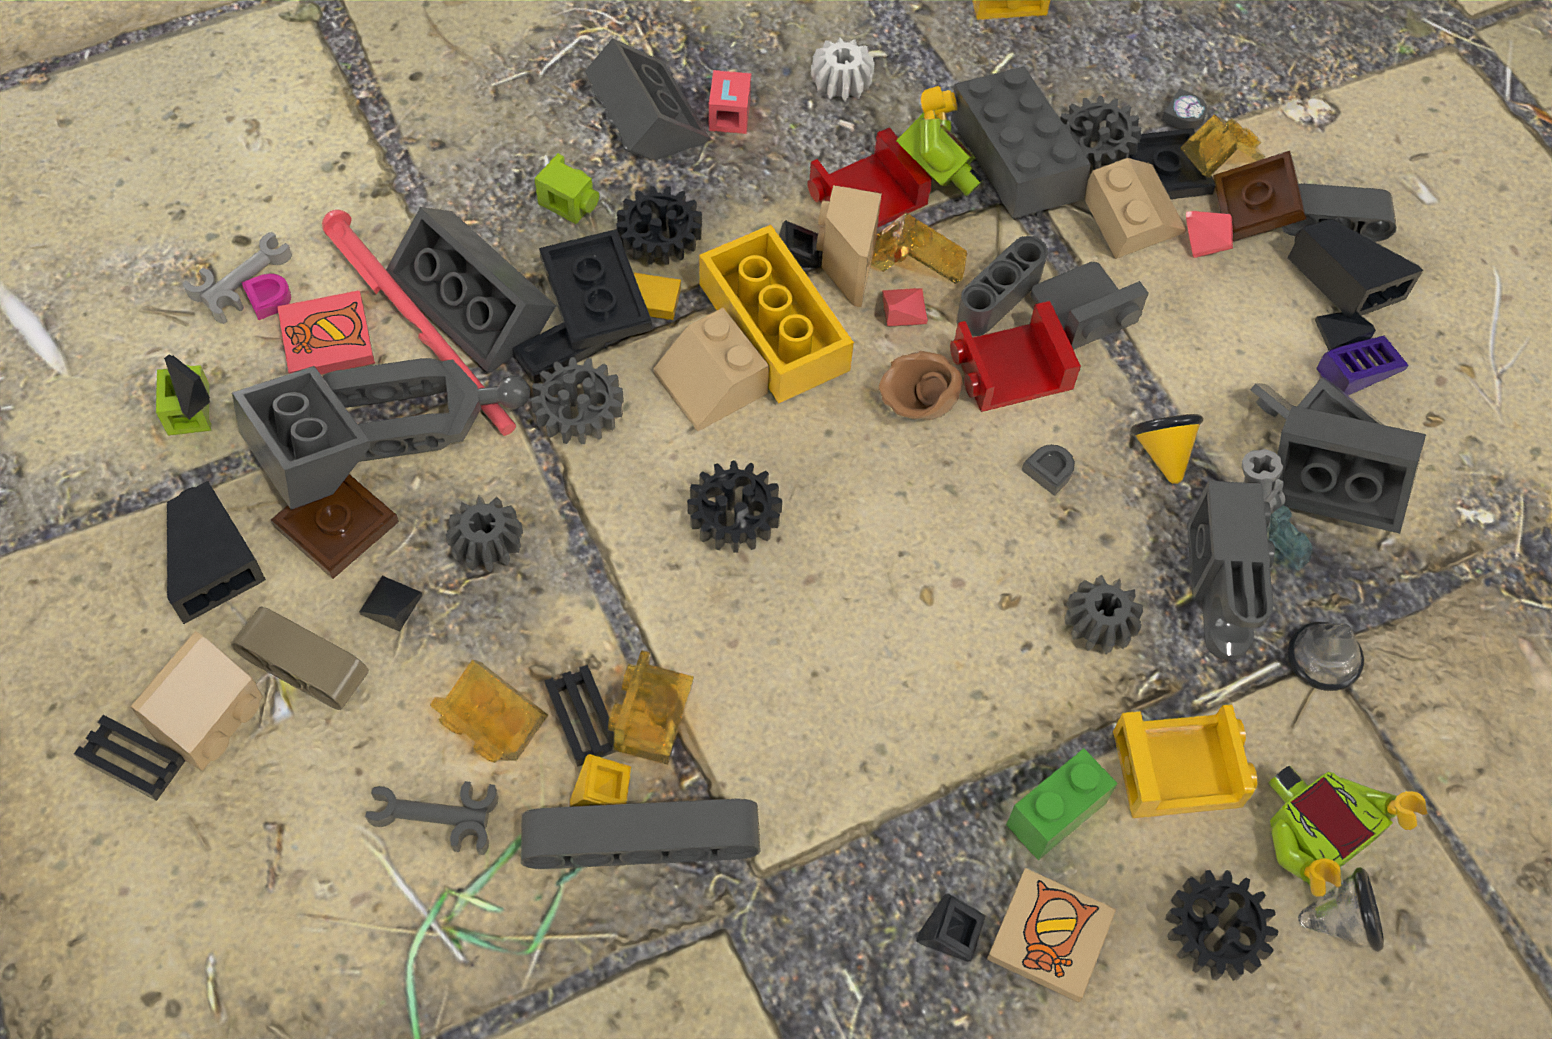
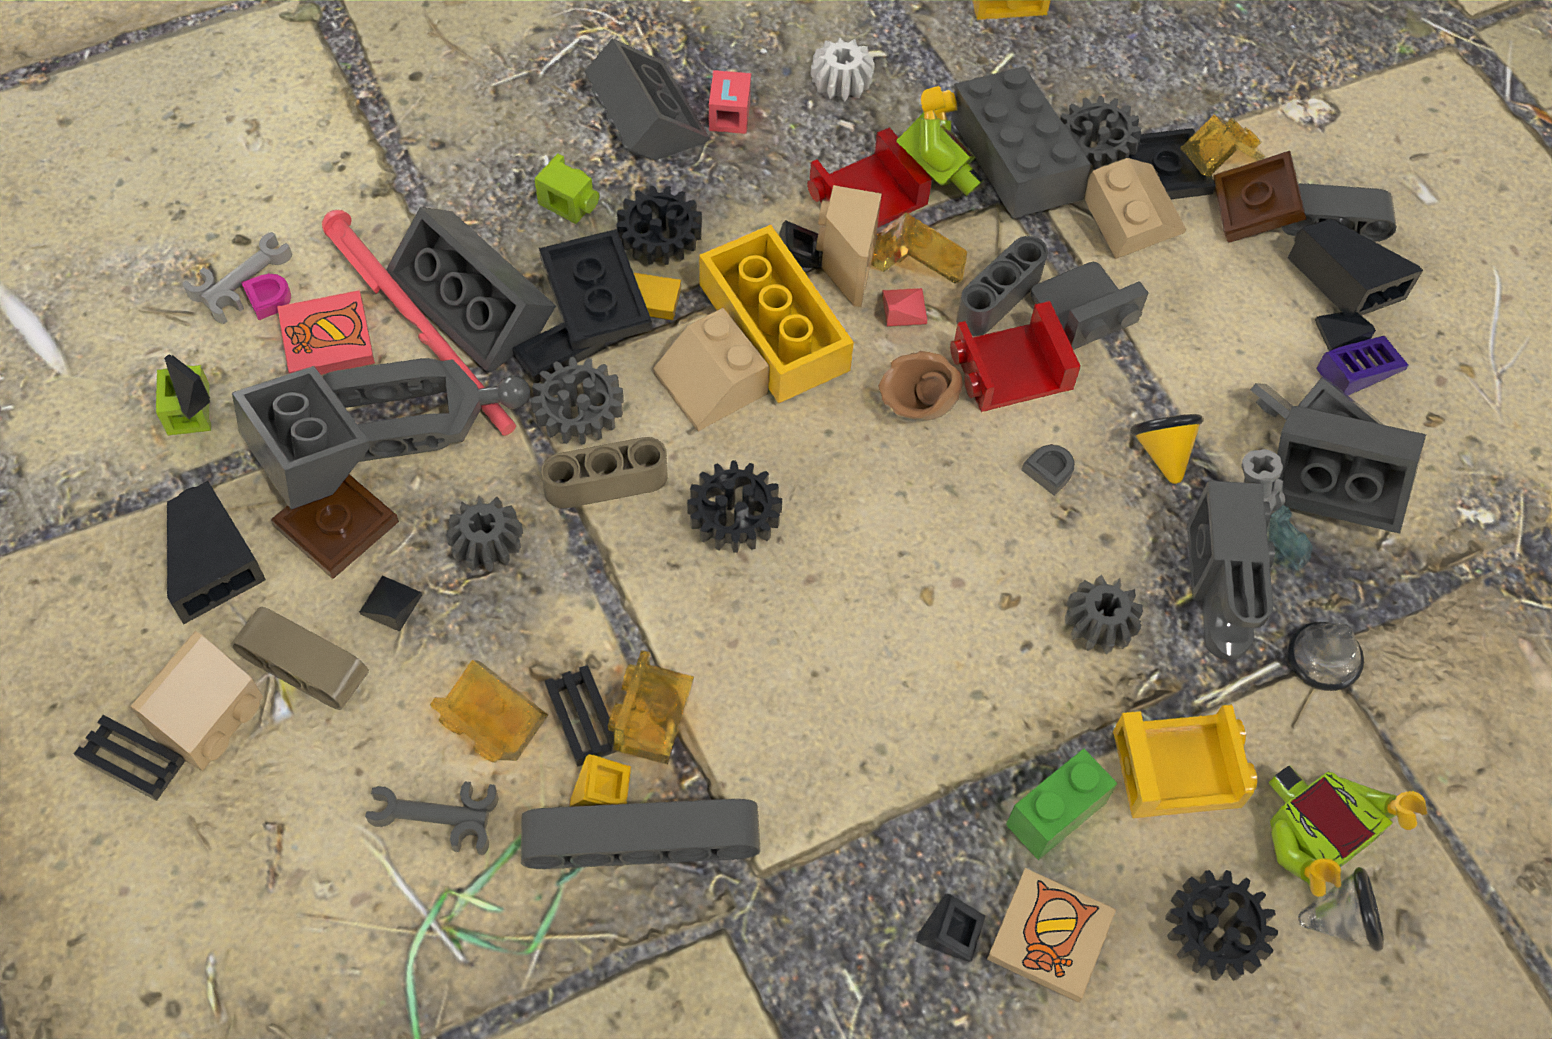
tile [1161,88,1207,130] -> none
coral slope [1186,211,1233,258] -> none
none -> dark tan beam [541,437,668,508]

